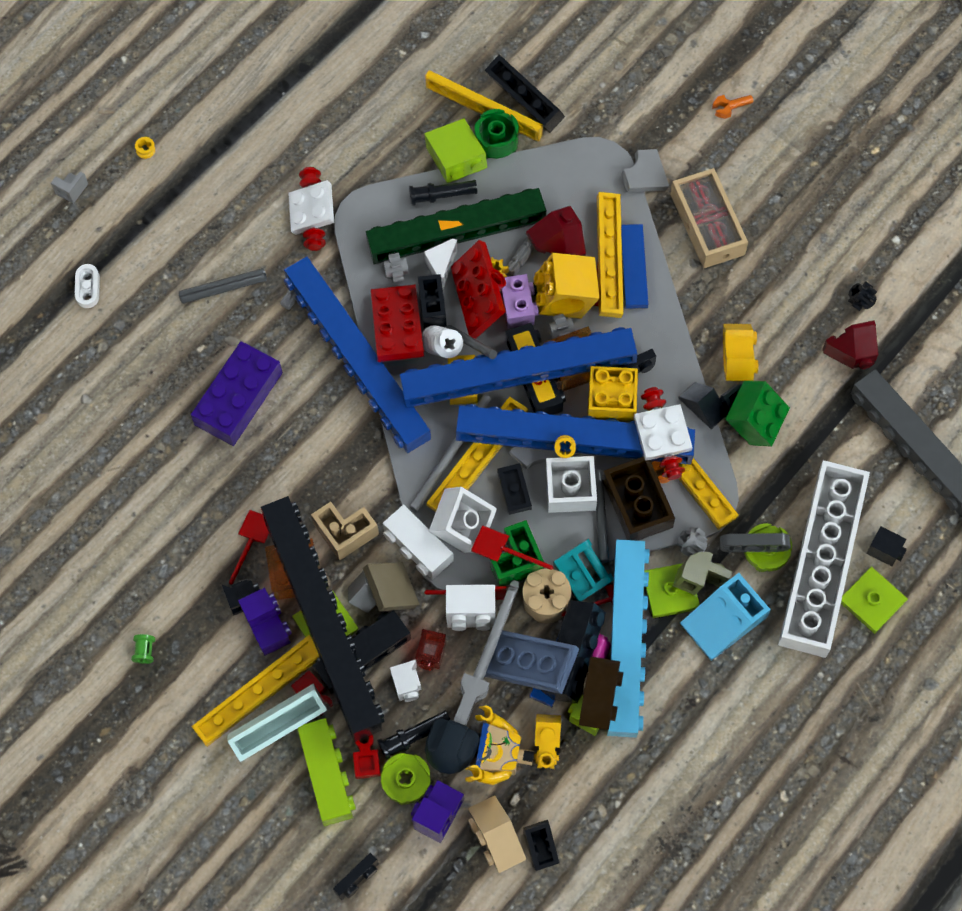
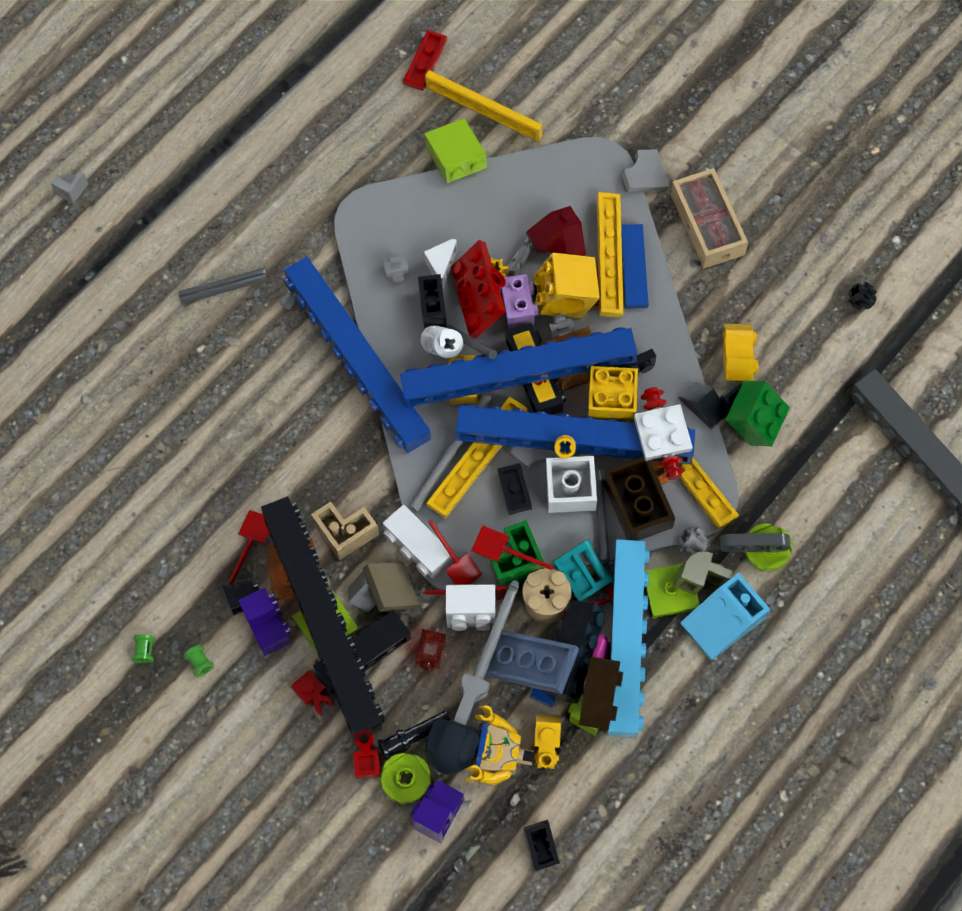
white plate [75,264,100,308] -> none
yellow bush [135,137,155,159] -> none
dark purple brick [191,341,283,446] -> none
yellow tile [191,635,319,747] -> none
light aqua brick [227,684,327,762] -> none
white plate [289,167,334,251] -> none
lime brick [297,718,356,827] -> none
black plate [333,853,379,900] -> none
dark green brick [366,188,547,264] -> none
red plate [371,284,424,362] -> none
white window [390,660,422,702] -> none
black pin [409,180,477,206] -> none
white brick [428,487,497,553] -> none
tan brick [468,795,526,873] -> none
green brick [475,109,519,159] -> none
black brick [484,54,565,133] -> none
orange bar [712,95,753,119] -> none
white brick [778,460,870,658] -> none
dark red slope [822,320,878,369] -> none
lime plate [841,566,908,634] -> none
black brick [866,526,907,566] -> none
none -> bright green bush [183,645,214,677]
none -> red tile [403,30,447,91]
none -> red piece [428,520,482,585]

